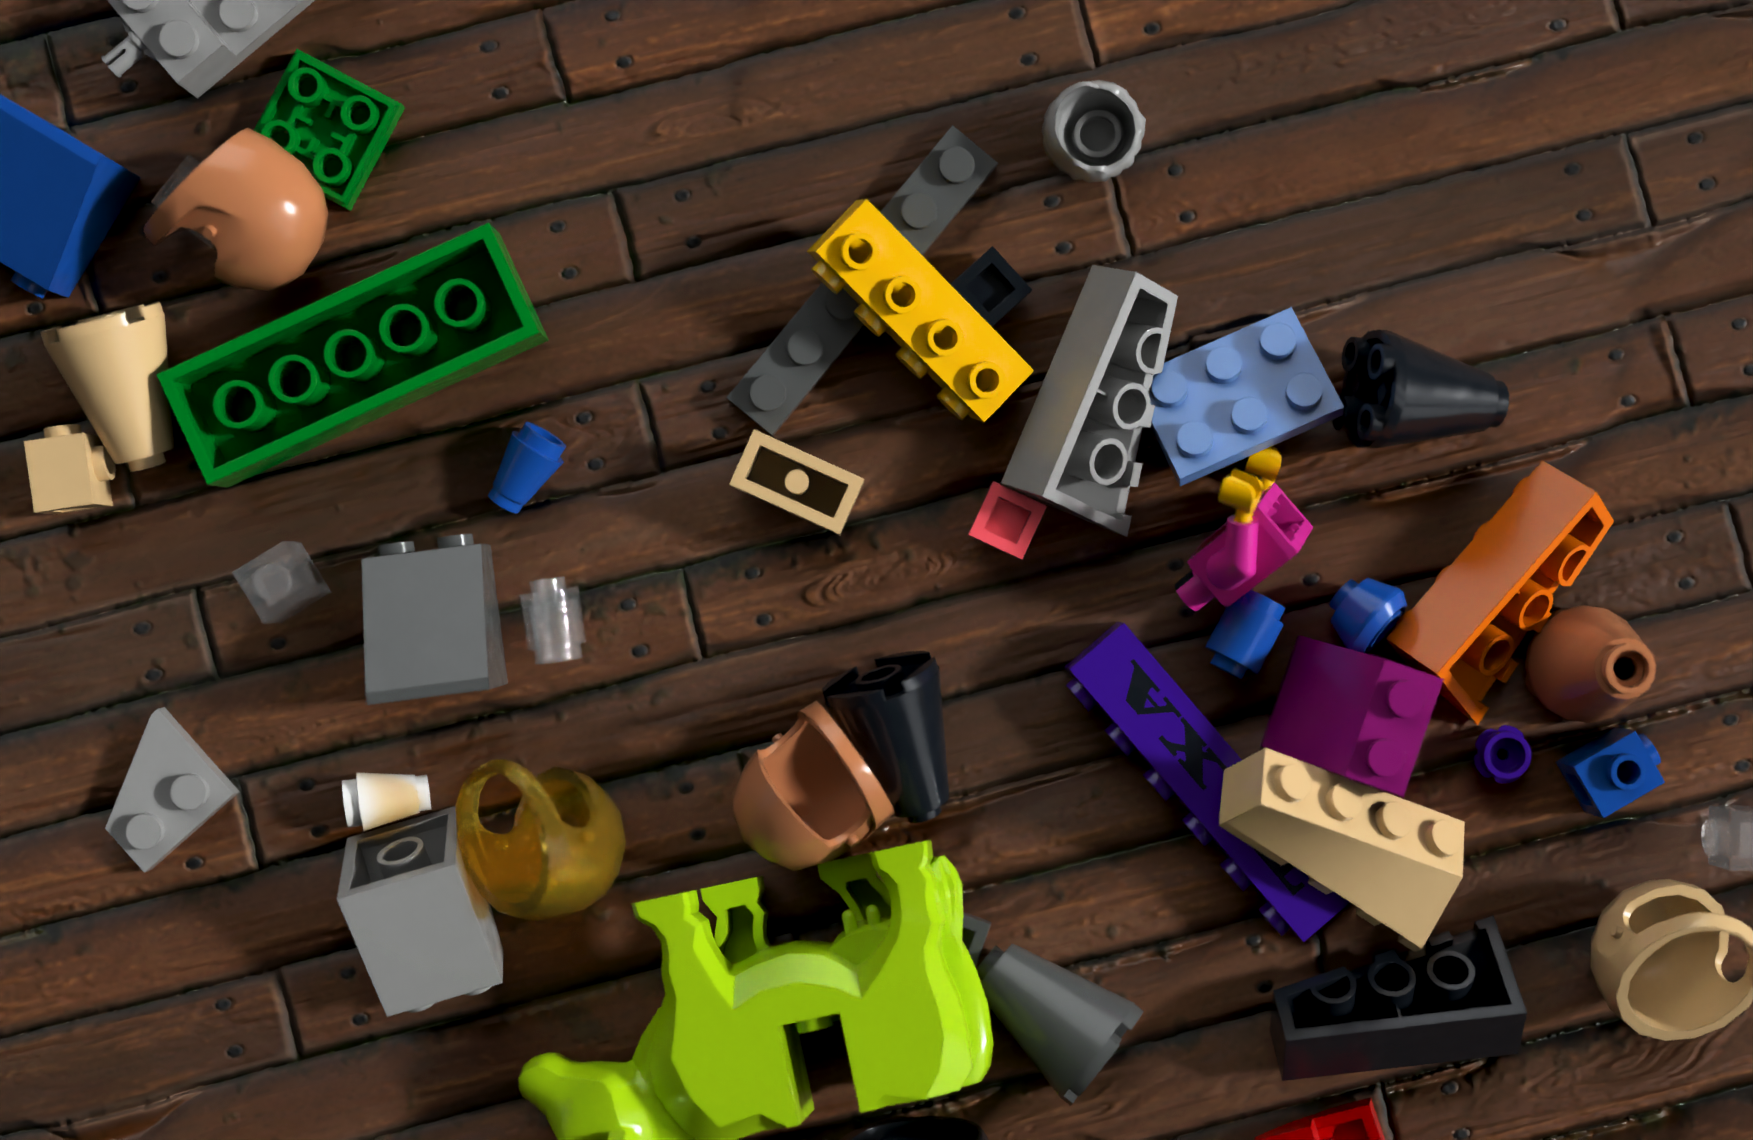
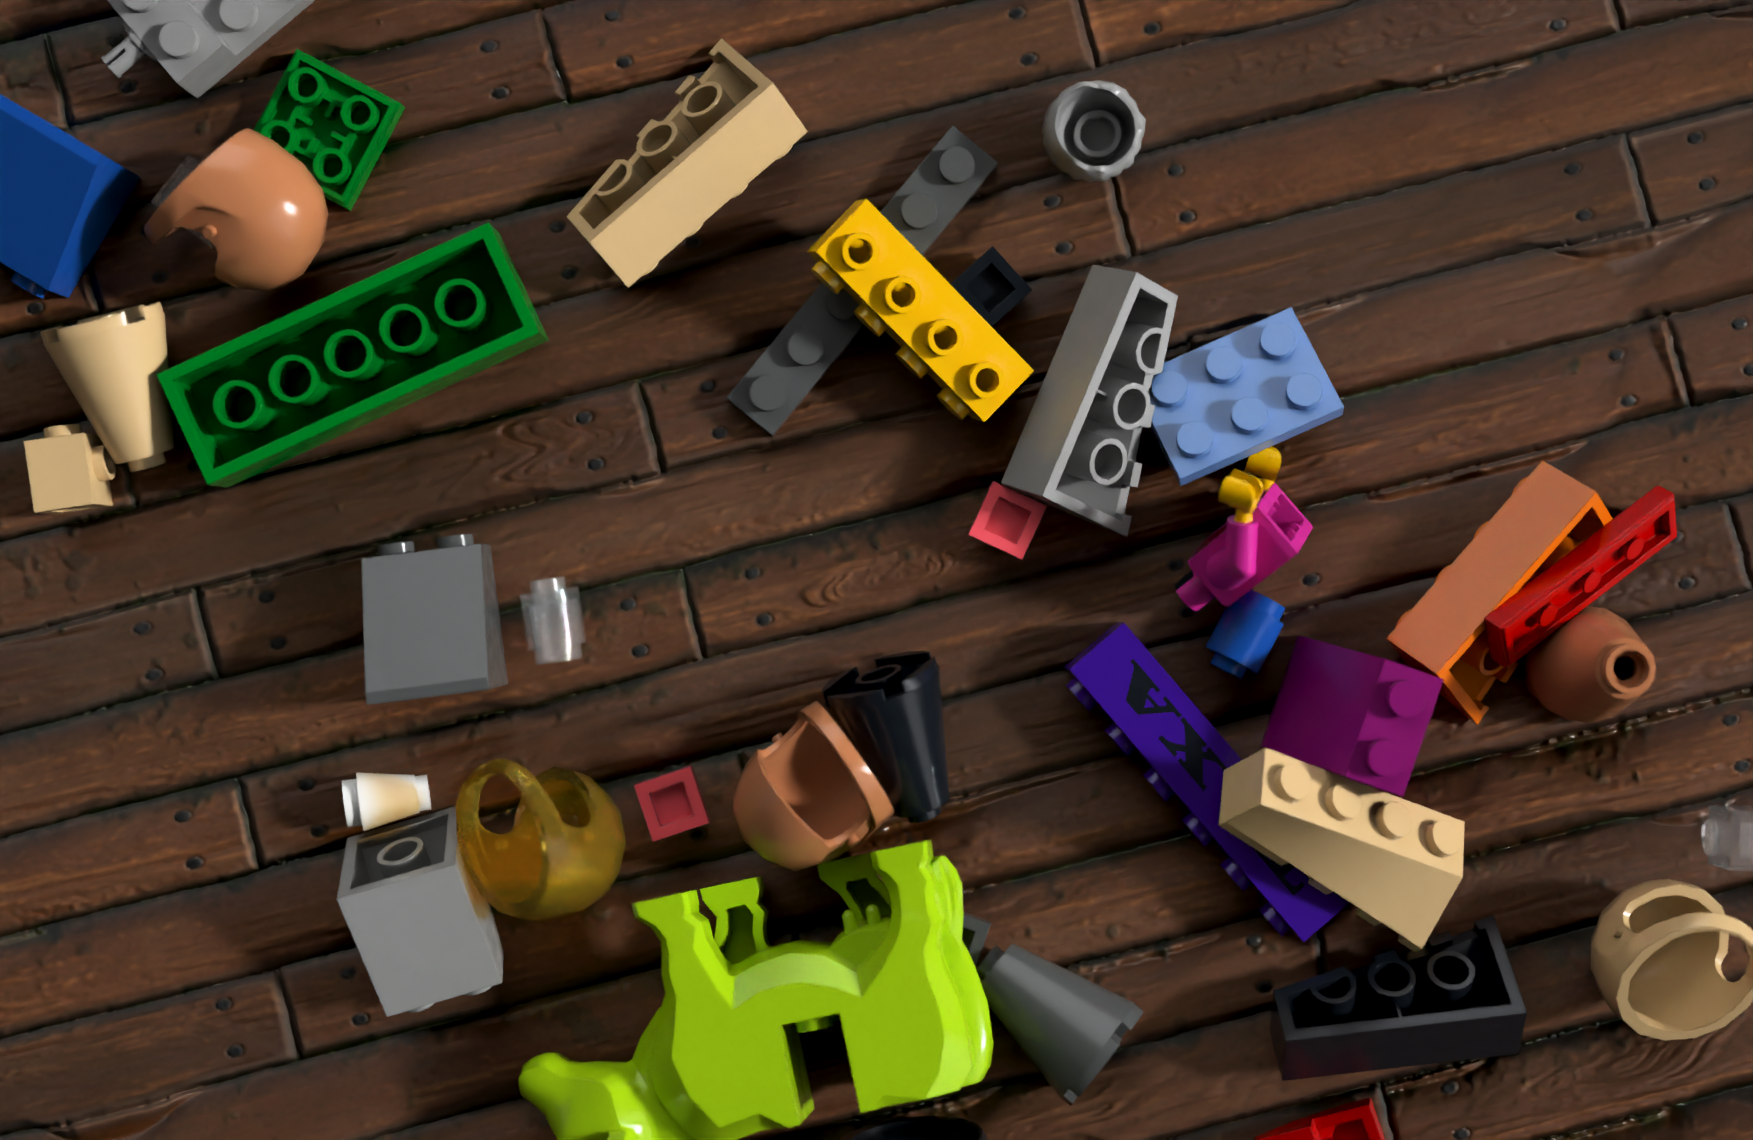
light grey wing [105,707,240,873] -> none
clear brick [232,541,331,624] -> none
blue cone [488,422,566,514] -> none
tan brick [729,429,864,536] -> none
blue cone [1329,578,1407,654] -> none
black cone [1332,329,1509,449] -> none
dark purple plate [1474,725,1532,783] -> none
blue brick [1556,727,1665,818] -> none
none -> tan wedge [566,38,808,288]
none -> coral plate [634,765,711,842]
none -> red tile [1484,485,1677,668]

